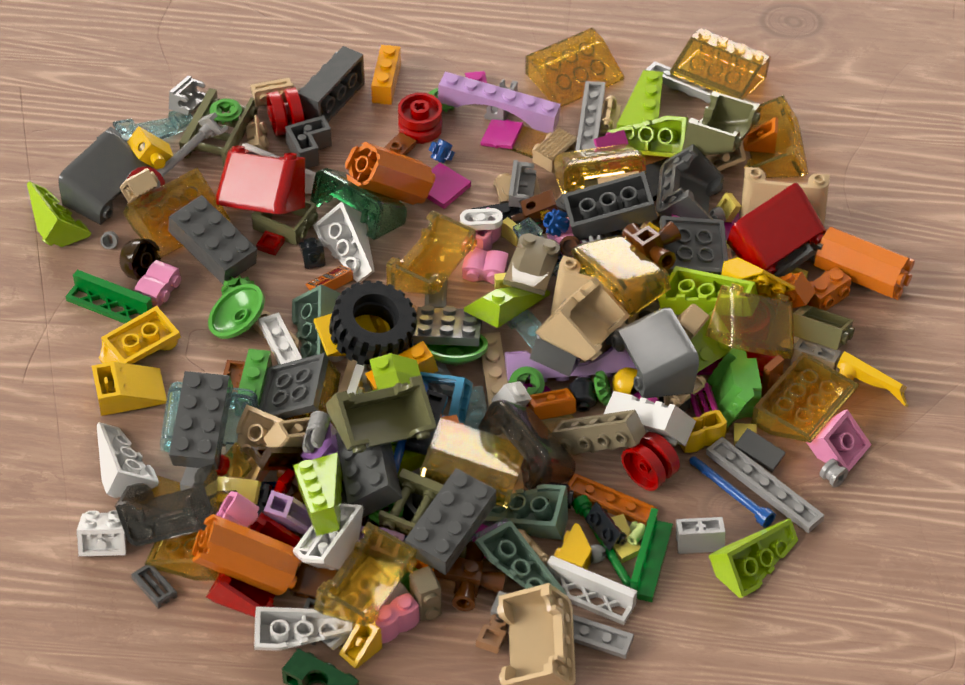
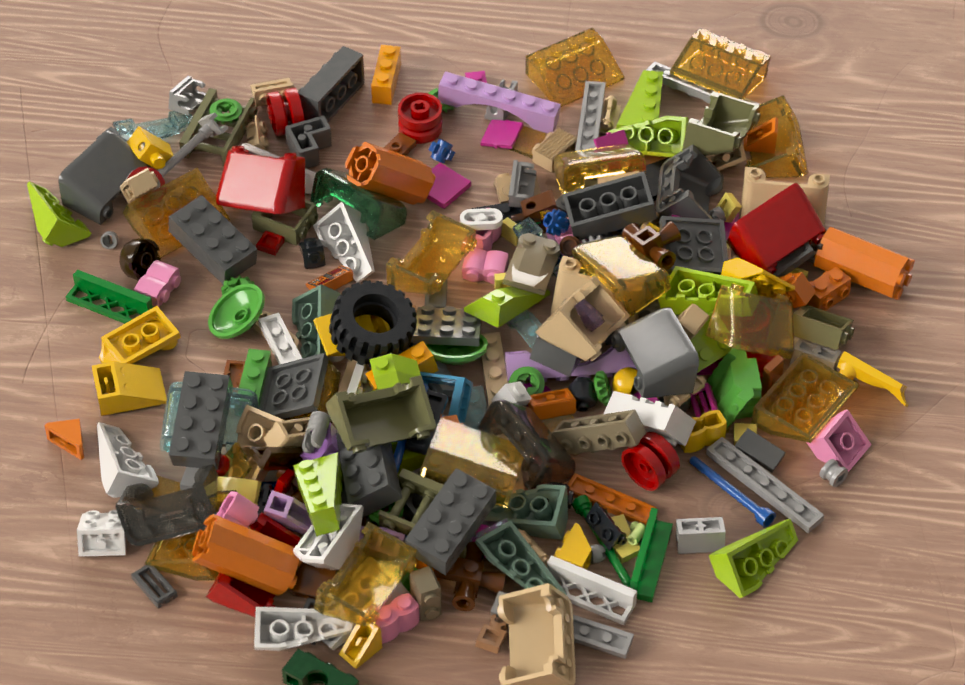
none -> orange slope [44,418,84,460]
none -> cone [574,298,605,332]

